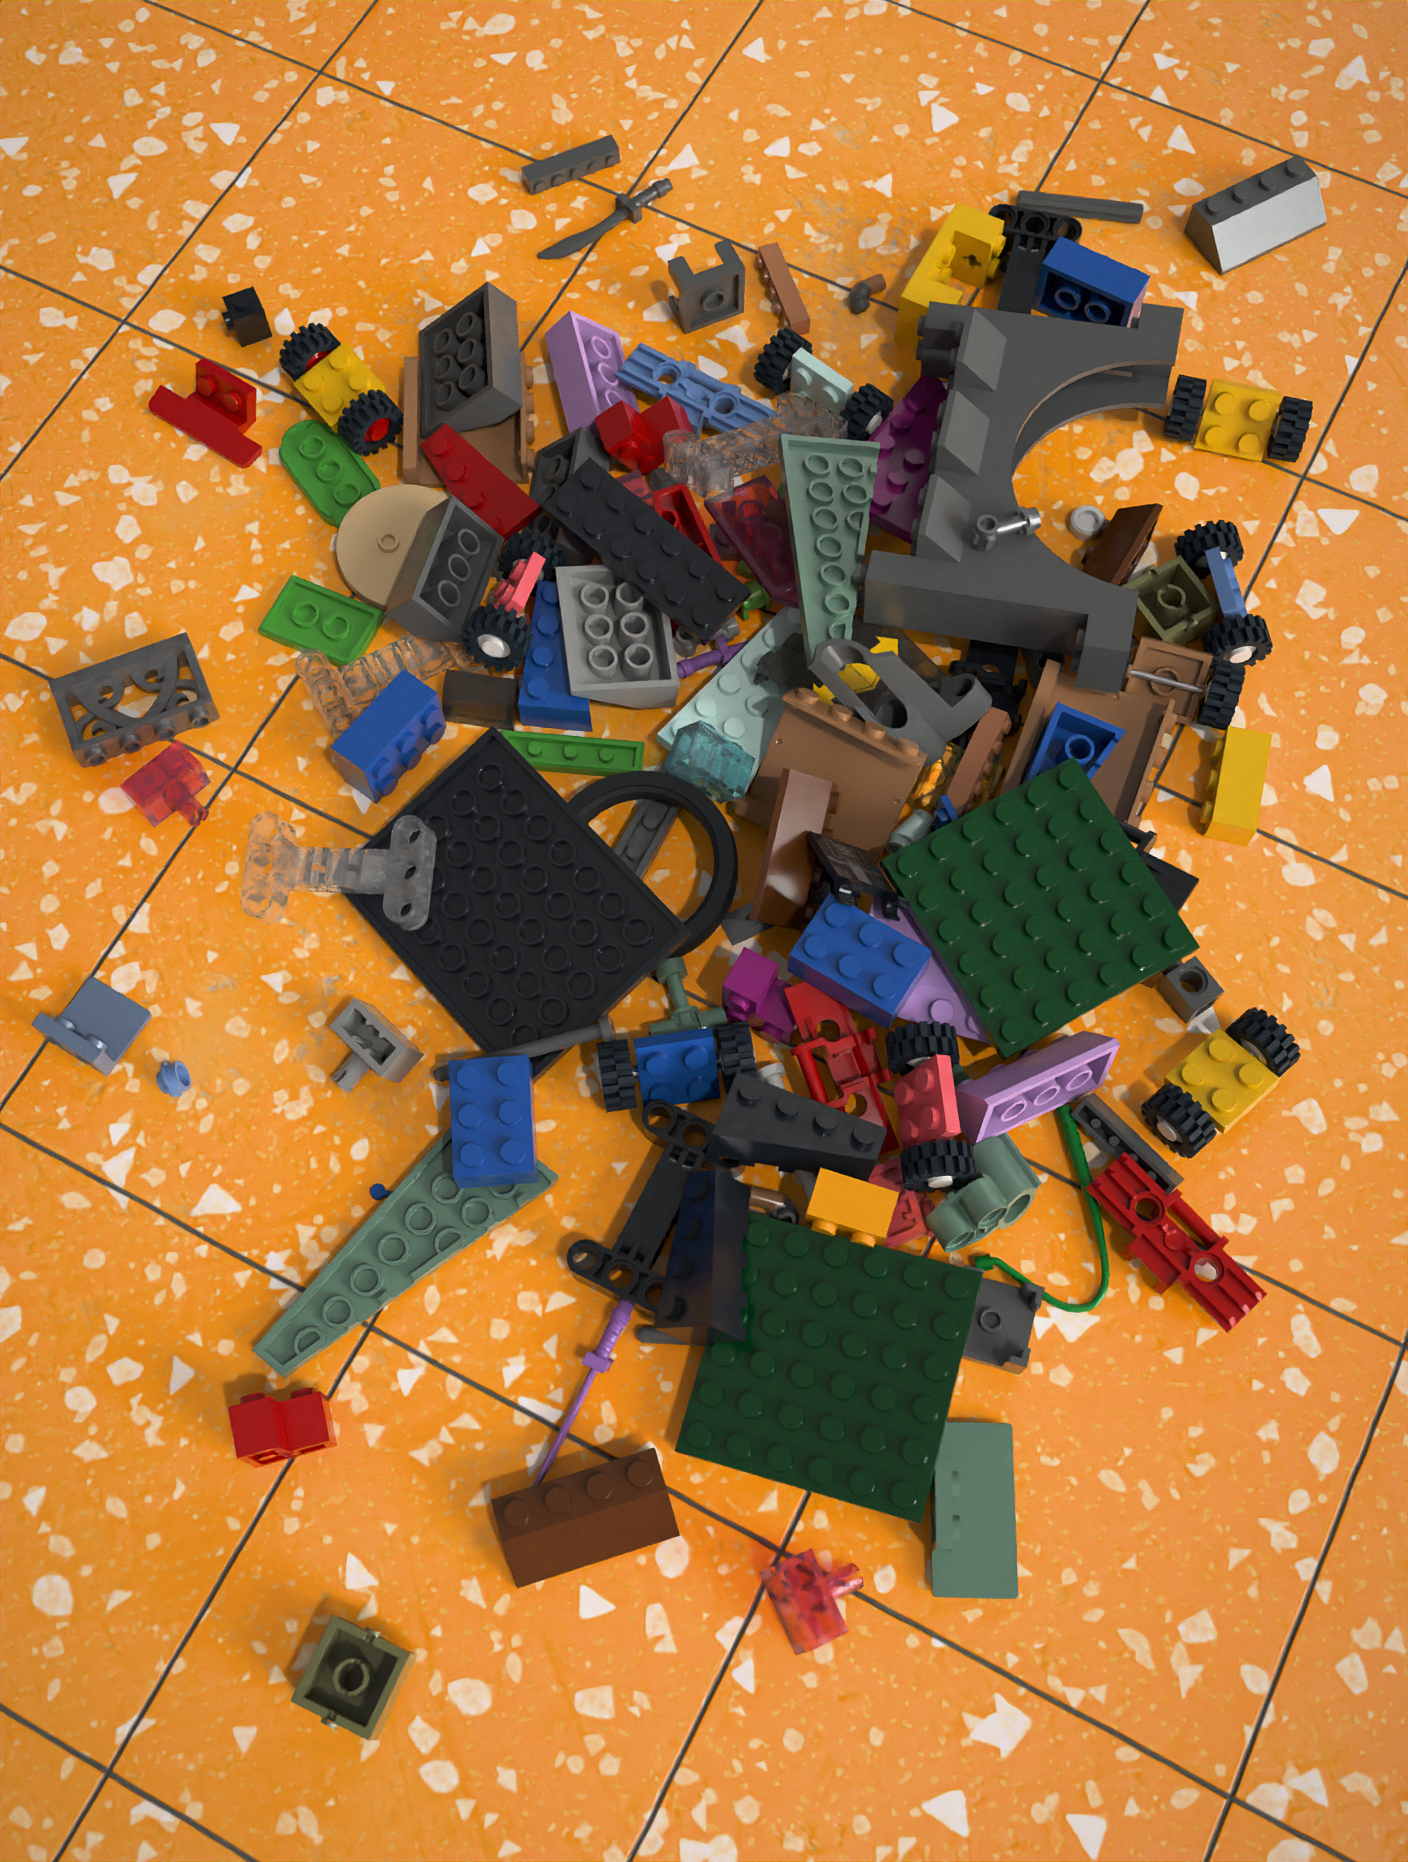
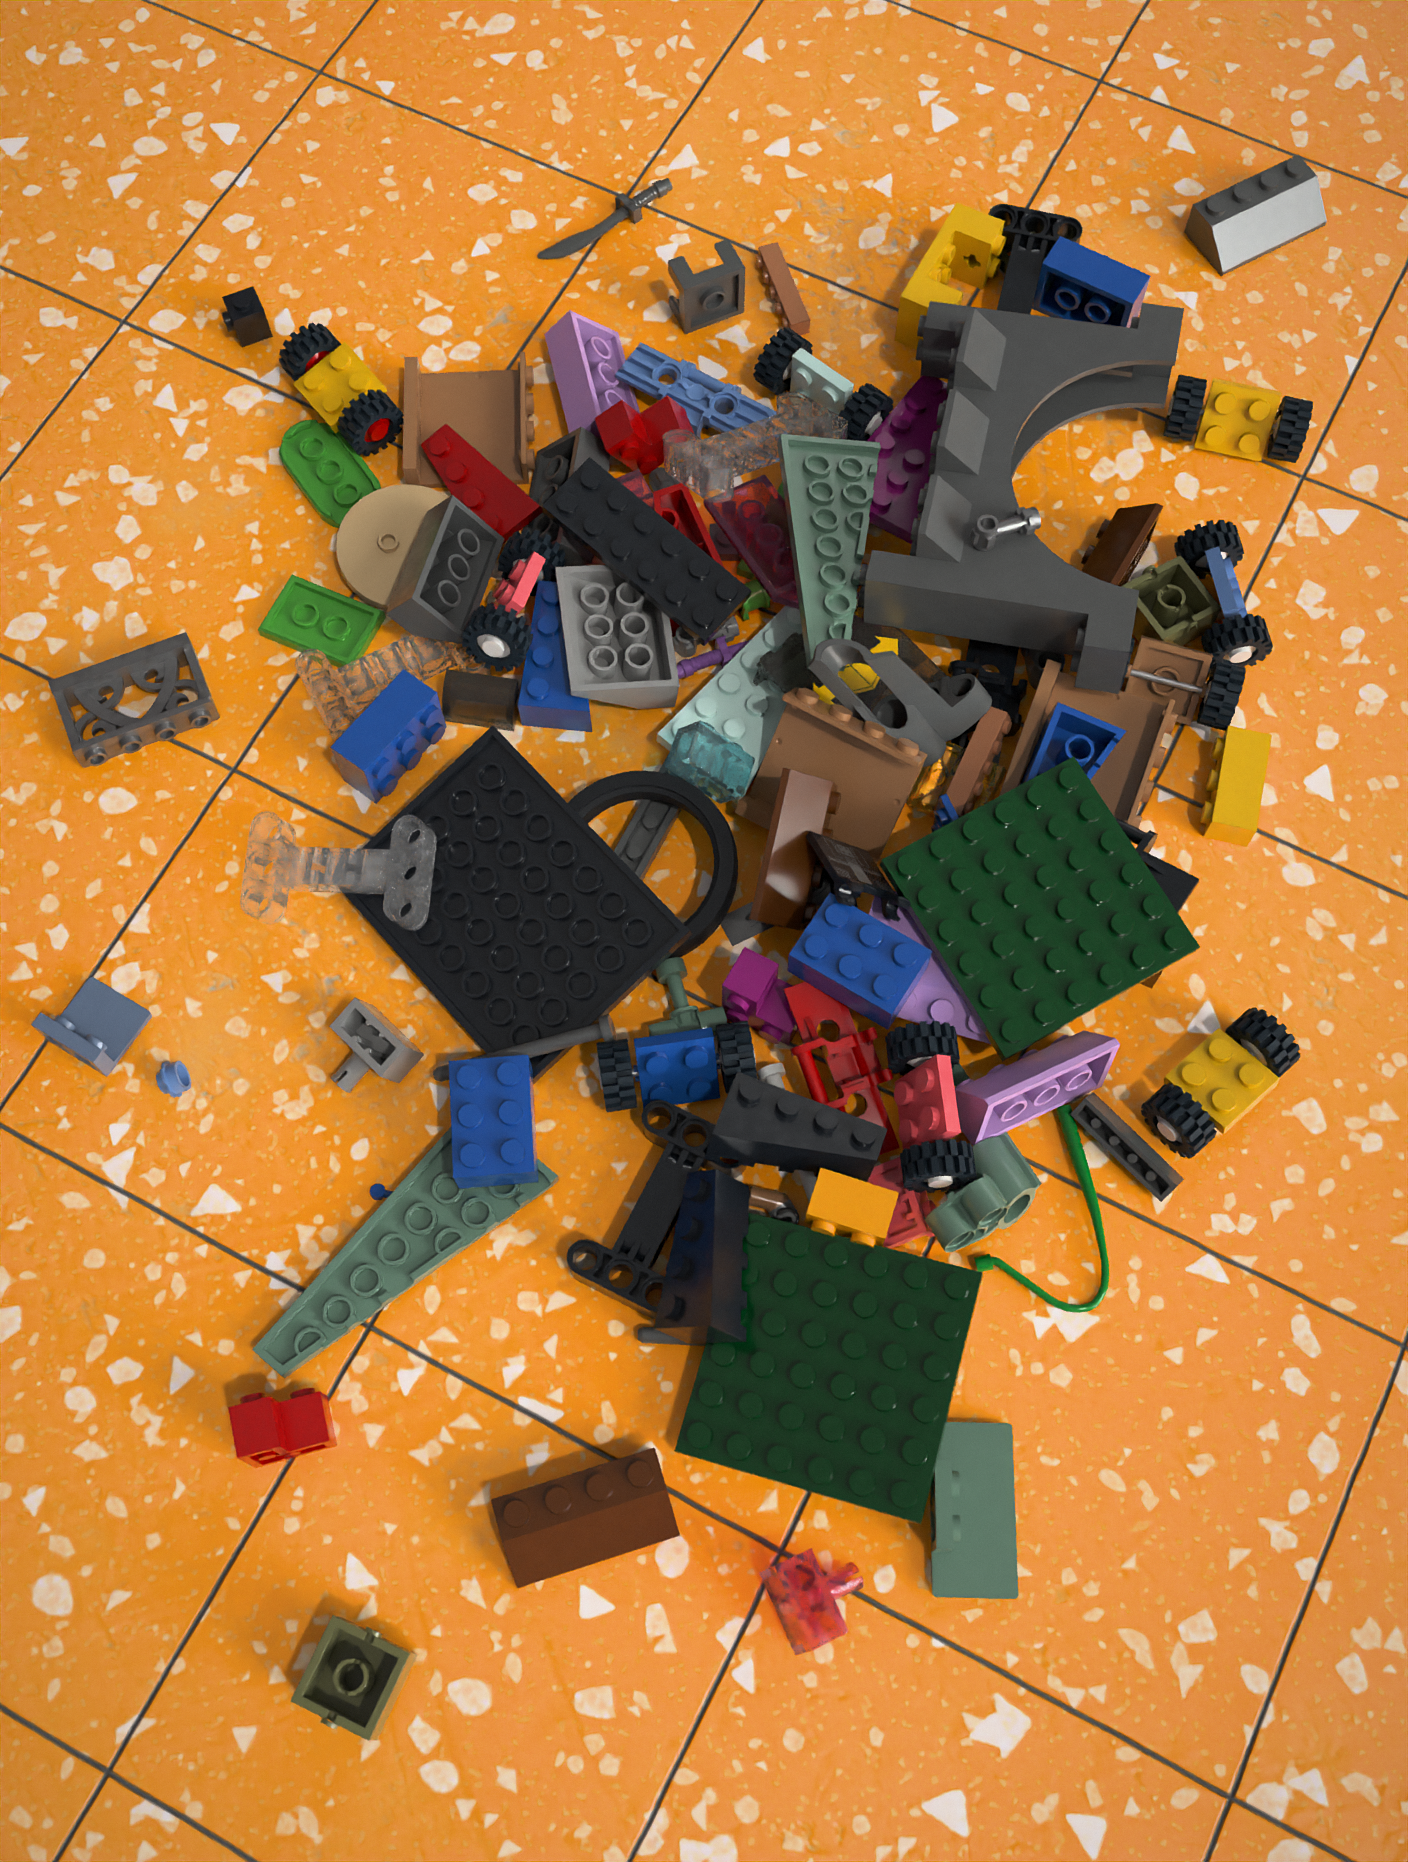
clear pink brick [119,739,211,828] -> none
red plate [148,358,262,469] -> none
dark grey slope [419,281,523,439] -> none
bright green tile [501,730,645,777] -> none
dark grey piece [521,135,620,196] -> none
medium lavender sword [533,1299,634,1486] -> none
dark grey arm [848,273,886,313] -> none
light aqua cone [886,809,934,855] -> none
dark grey panel [963,1265,1045,1375] -> none
dark grey axle [1016,190,1144,224] -> none
white tile [1069,505,1105,541] -> none
red piece [1085,1152,1267,1333] -> none
dark grey brick [1157,956,1225,1024] -> none

